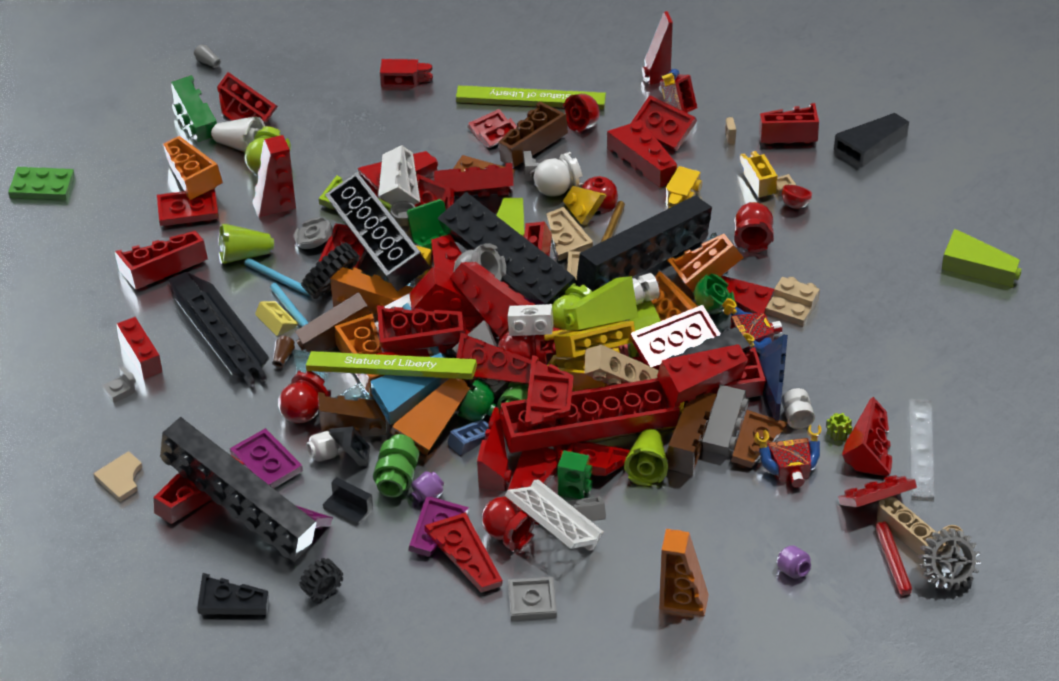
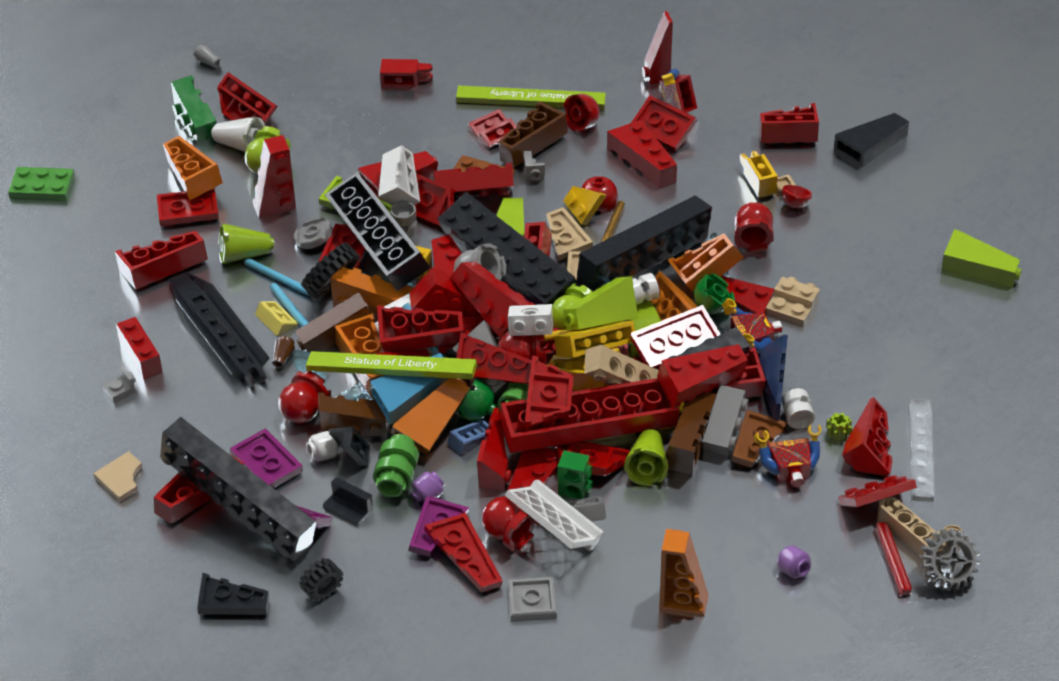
green bracket [407,199,456,252] -> none
white tile [534,152,583,197] -> none
yellow hinge [666,166,703,209] -> none
tan tile [725,117,736,144] -> none

